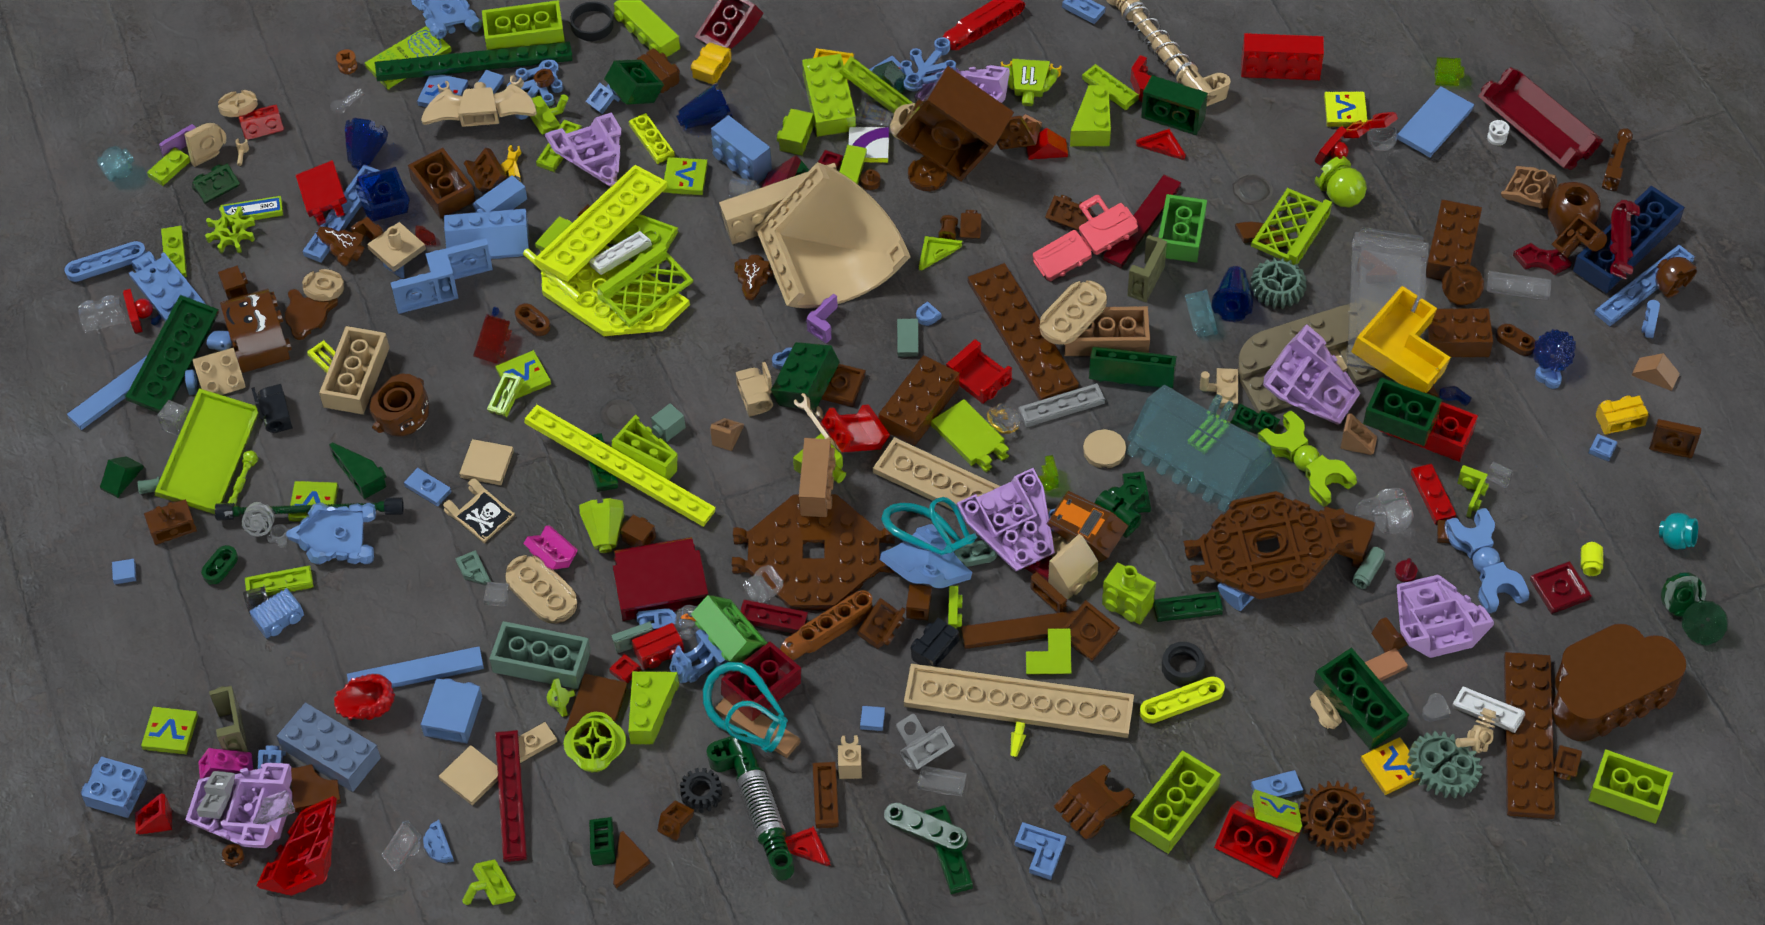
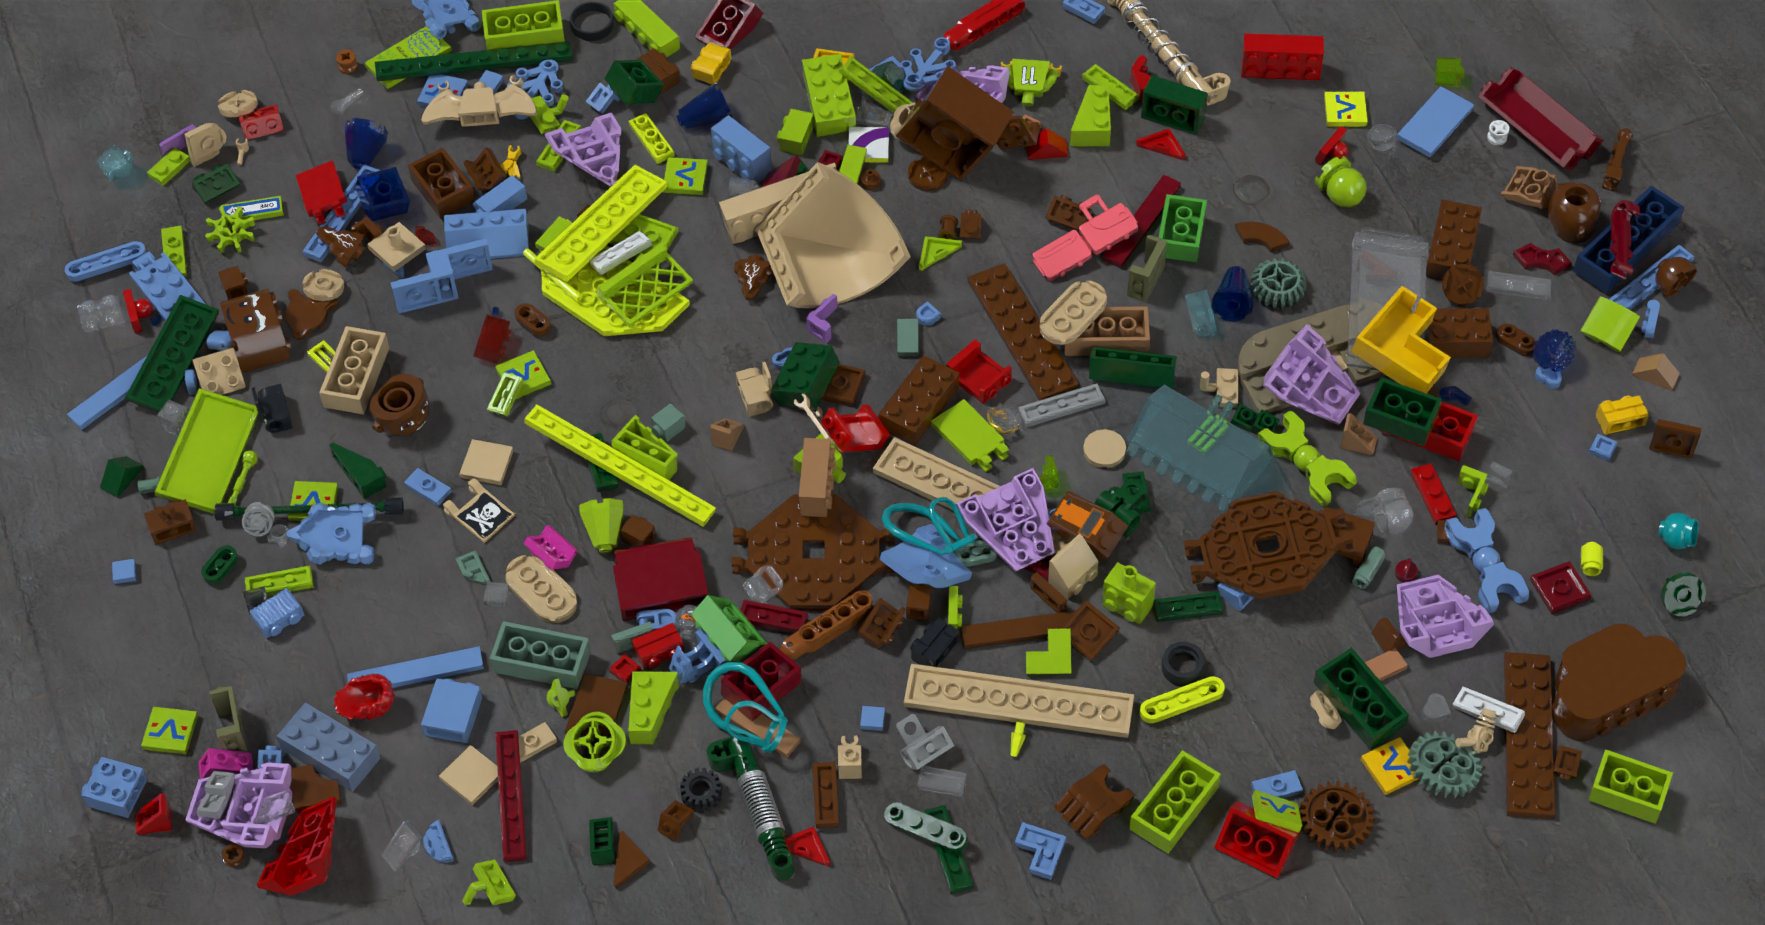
reddish brown tile [534,69,554,88] -> none
lime fence [1251,188,1332,265] -> none
red tile [1344,112,1398,139] -> none
reddish brown brick [1551,214,1607,258] -> none
clear green plate [1682,600,1728,646] -> none
none -> lime slope [1580,296,1640,353]

